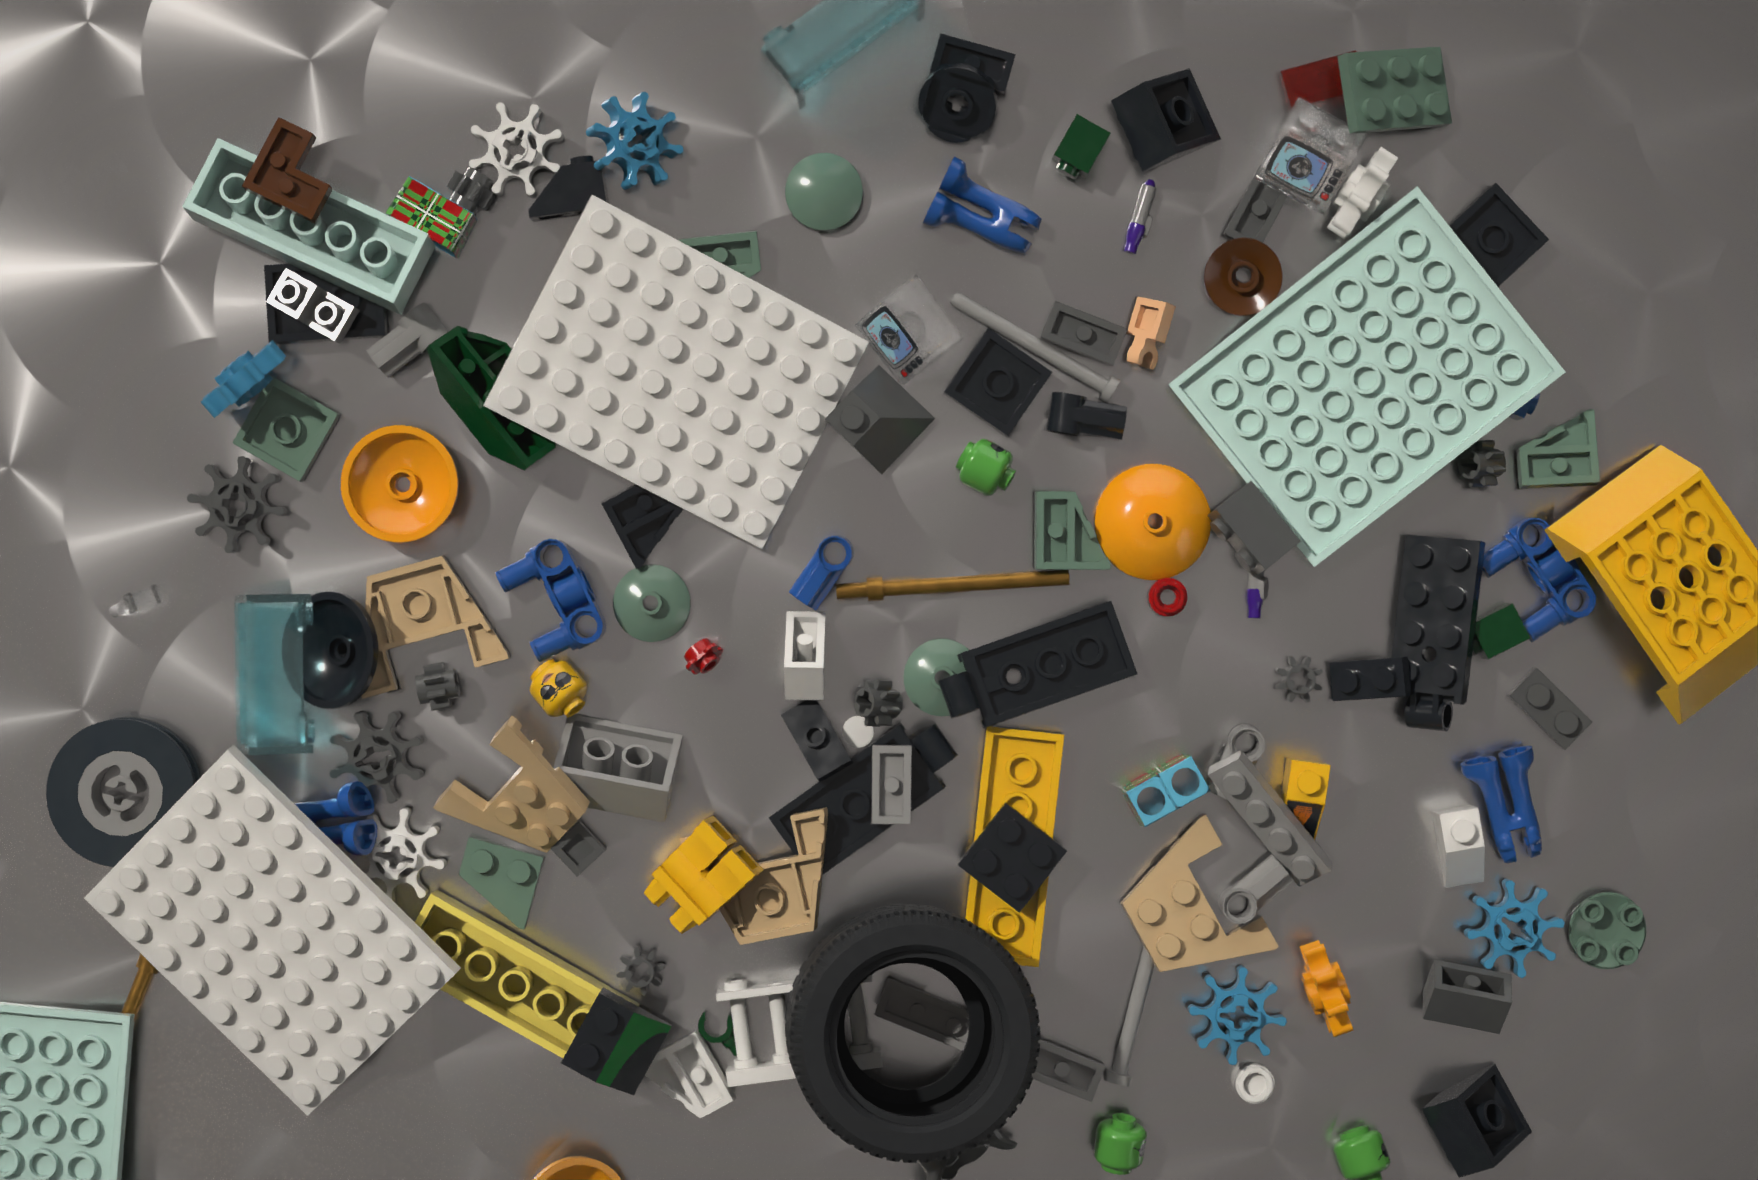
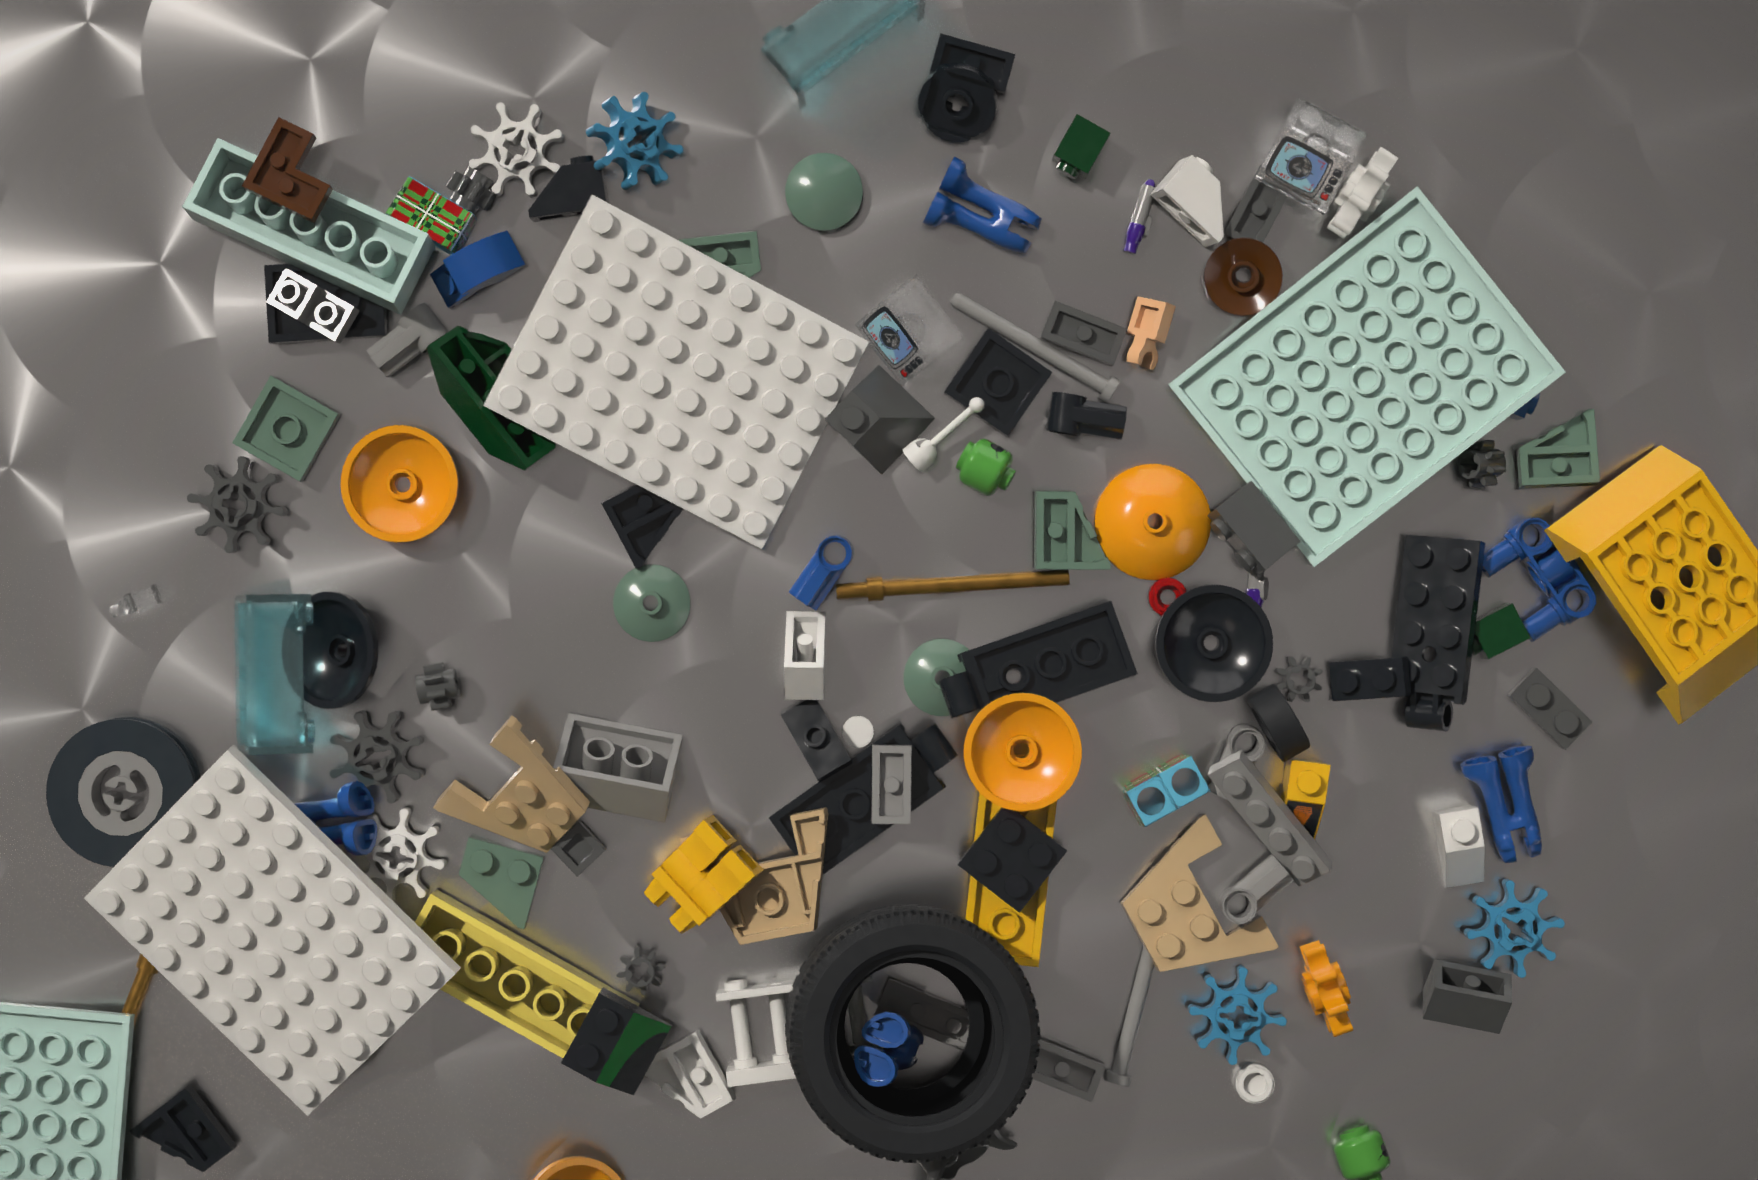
dark azure gear [201,340,286,418] -> none
tan wing [362,556,510,699] -> none
blue piece [495,539,606,662] -> none
yellow head [530,659,588,718] -> none
red plate [684,638,723,675] -> none
dark green piece [698,1010,737,1056] -> none
dark grey gear [854,680,902,727] -> none
bright green head [1093,1113,1147,1175] -> none
black slope [1111,68,1221,172] -> none
clear red plate [1279,50,1356,111] -> none
sand green plate [1337,47,1452,134] -> none
black slope [1422,1064,1532,1178] -> none
black plate [1449,183,1549,287] -> none
sand green dish [1568,892,1646,969] -> none
none -> black wing [130,1084,237,1172]
none -> blue brick [430,231,525,308]
none -> blue piece [854,1012,924,1087]
none -> white hinge [903,397,985,473]
none -> light orange dish [963,693,1082,811]
none -> white slope [1150,155,1224,247]
none -> black dish [1155,585,1273,702]
none -> black tyre [1247,684,1311,762]

